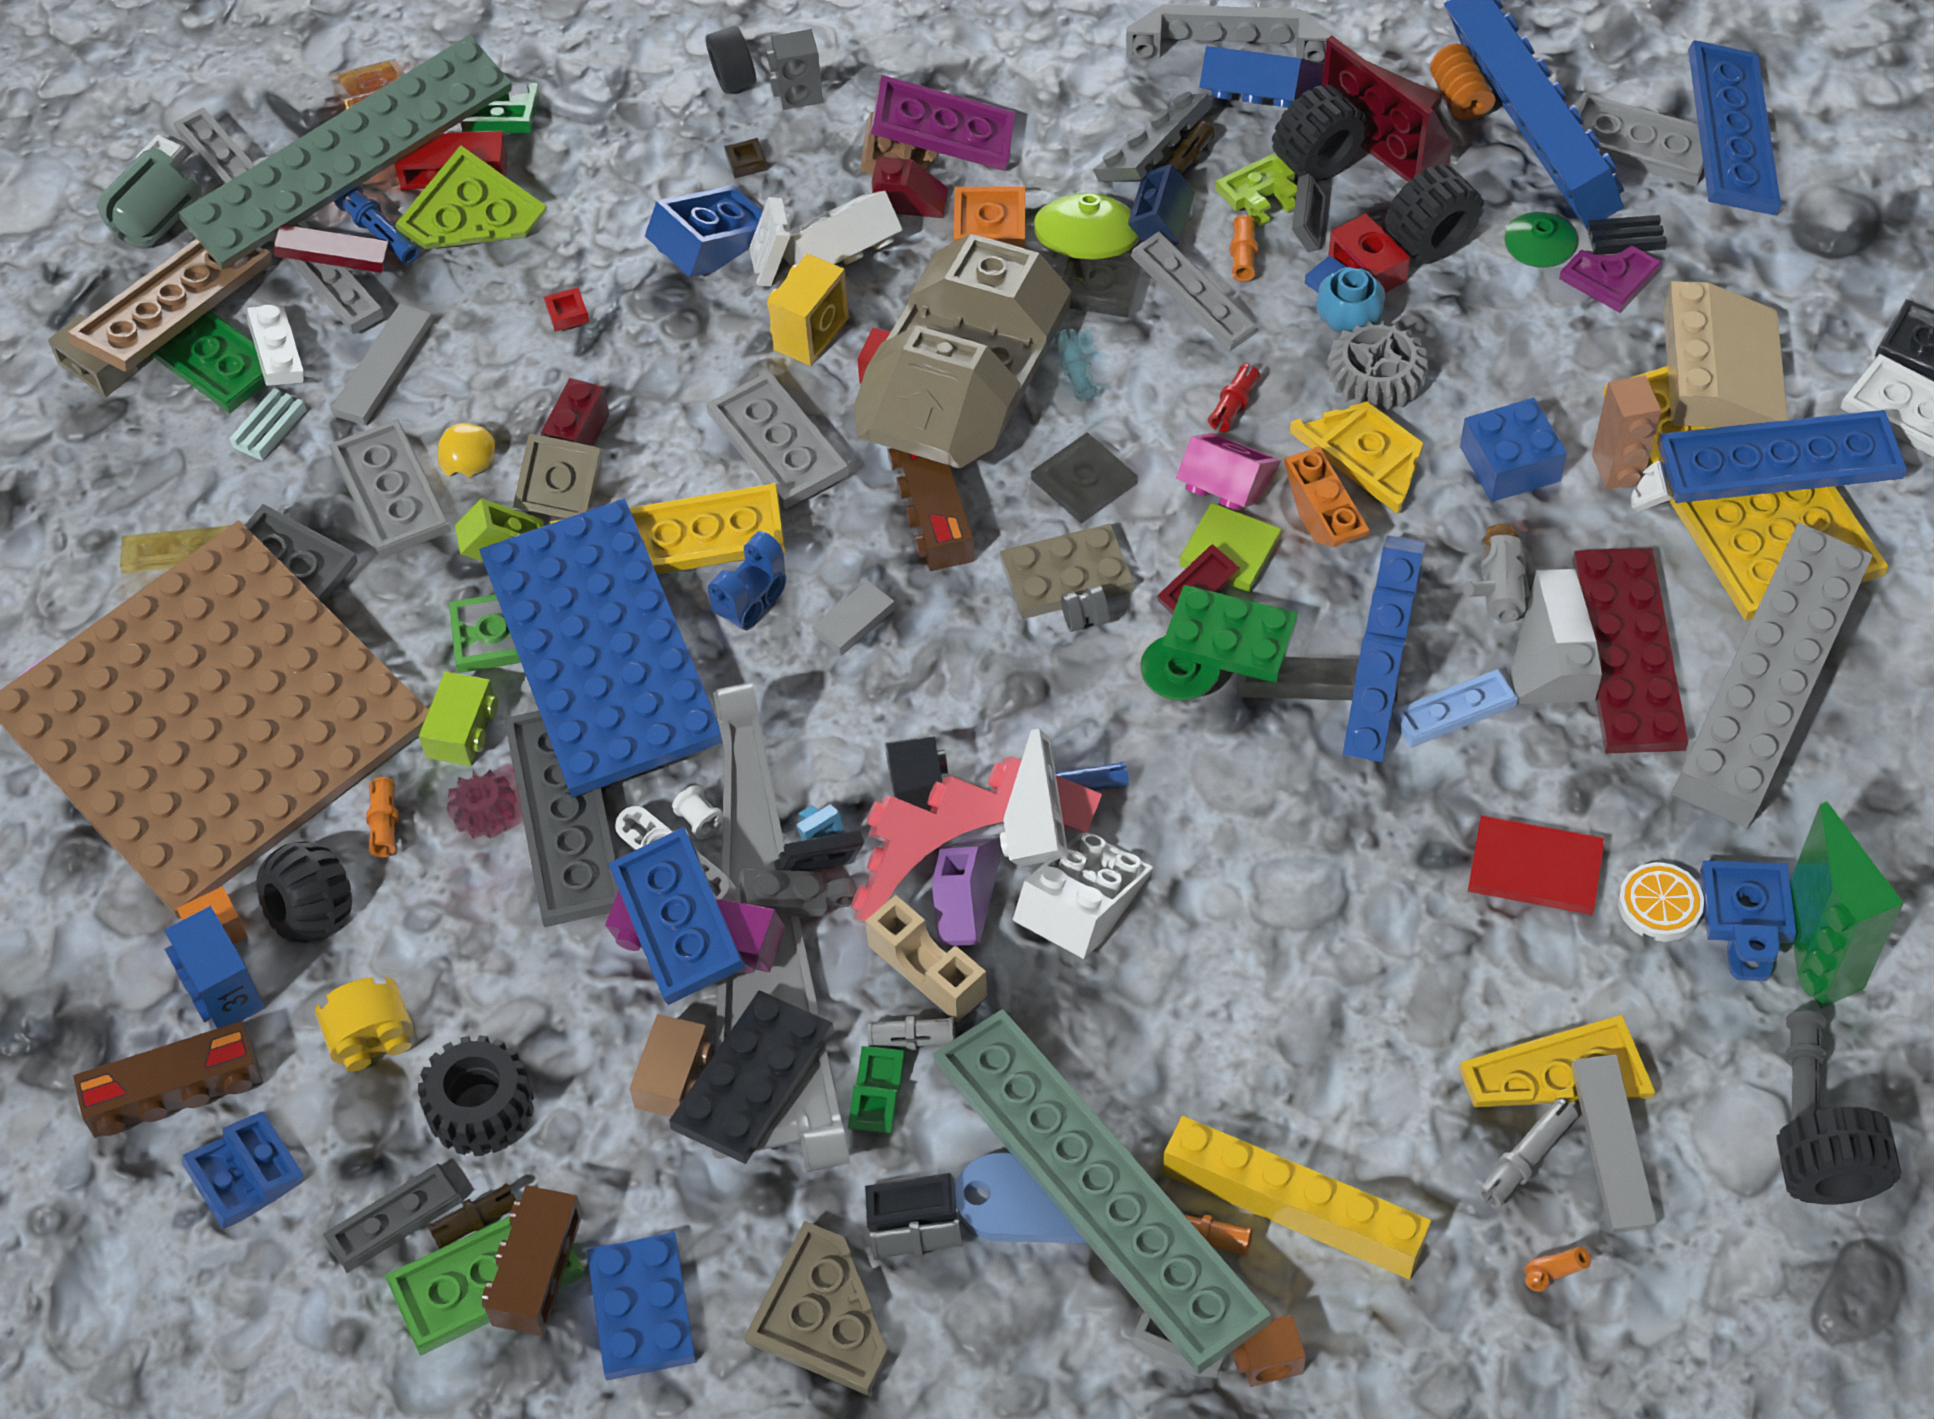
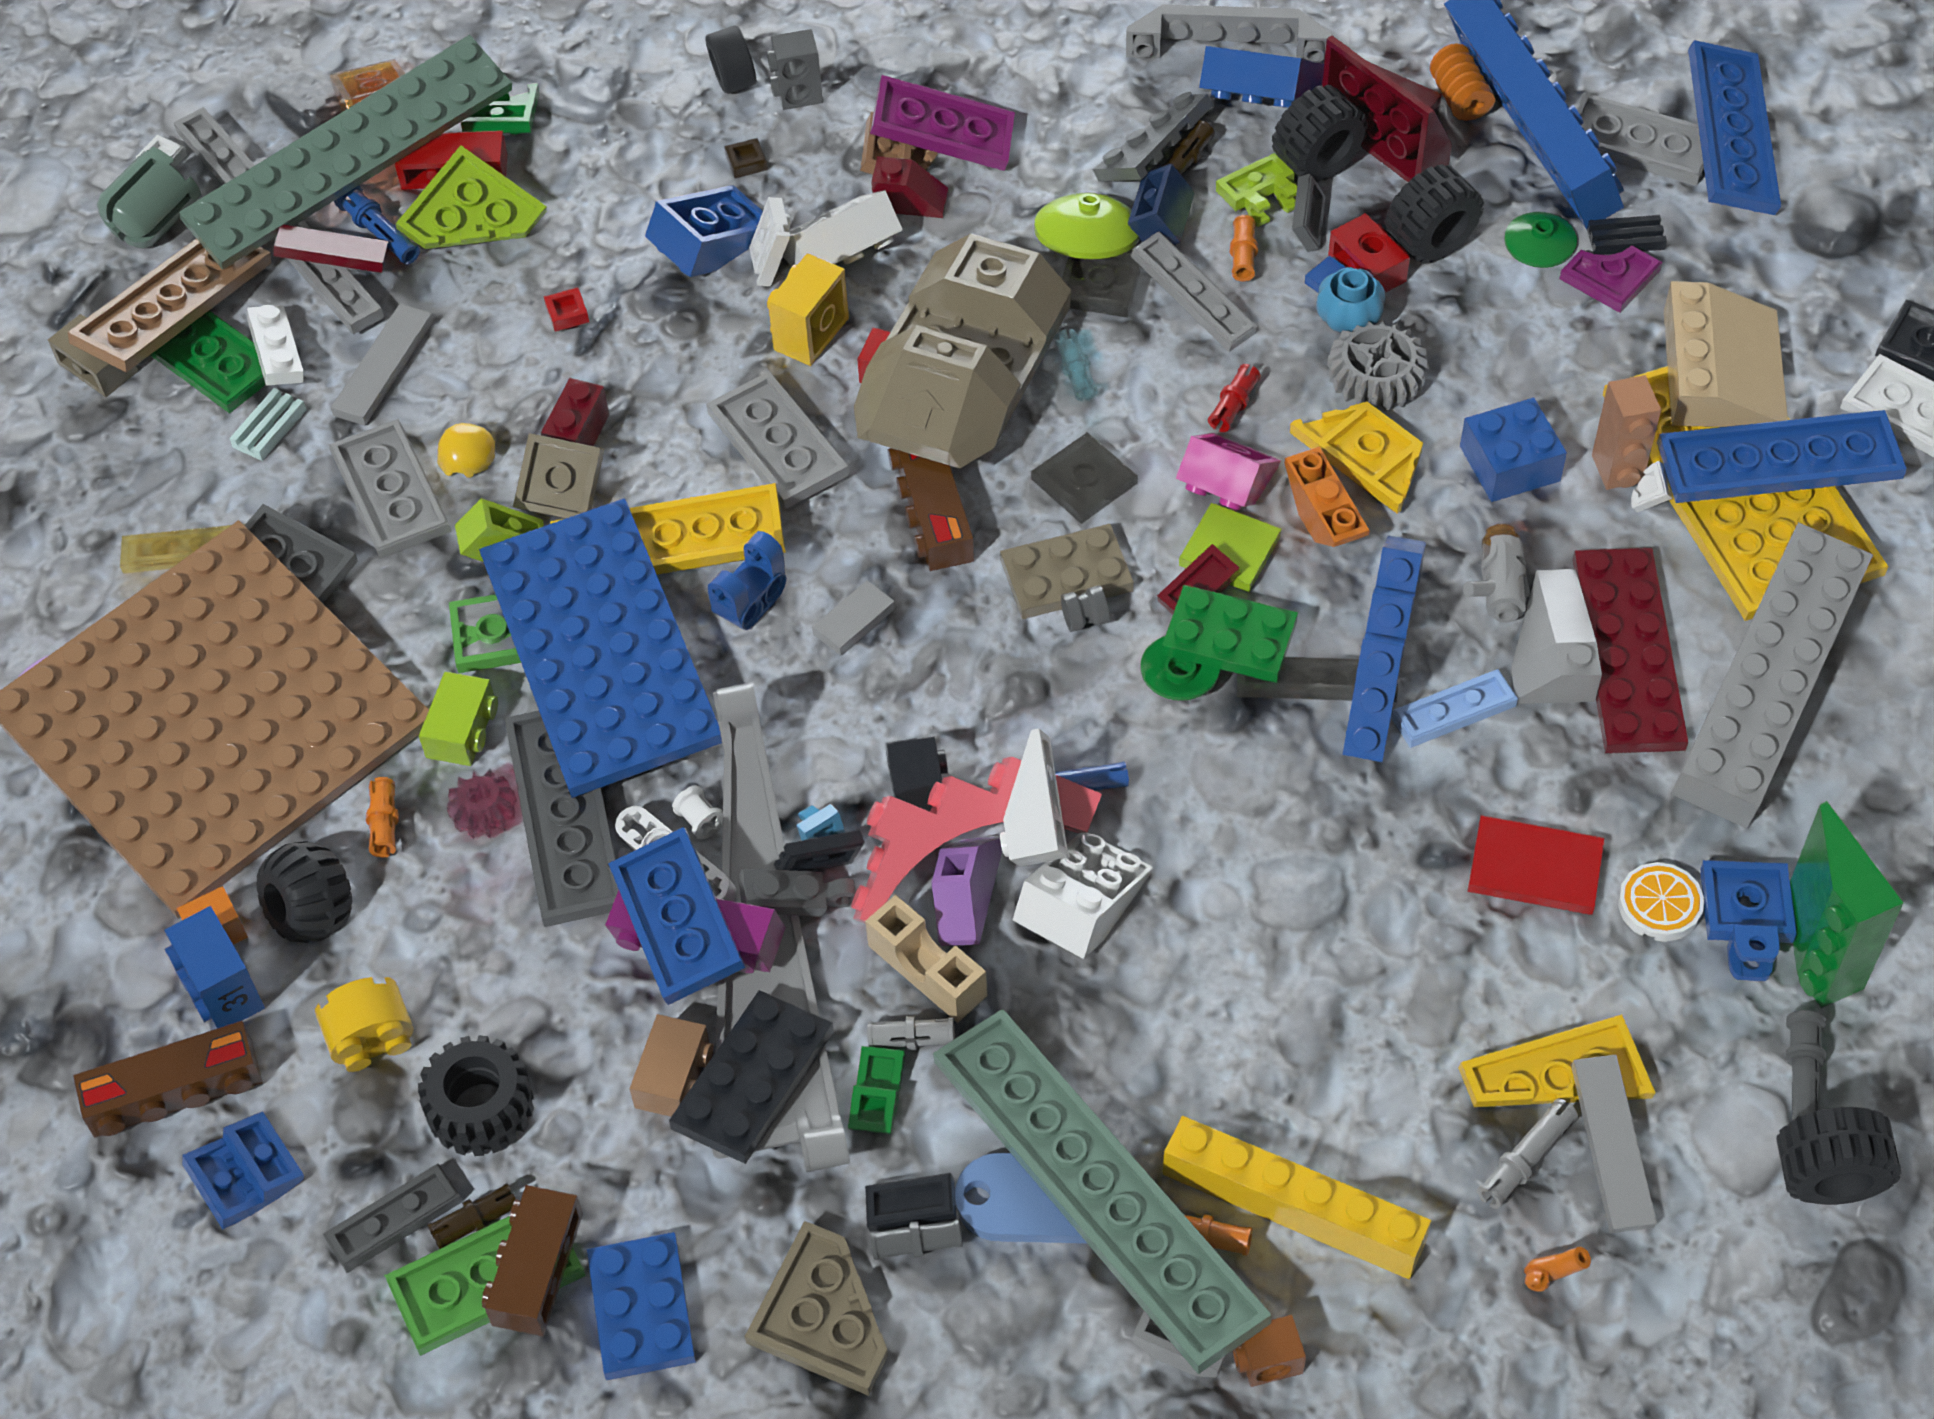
orange plate [953,186,1026,249] -> none

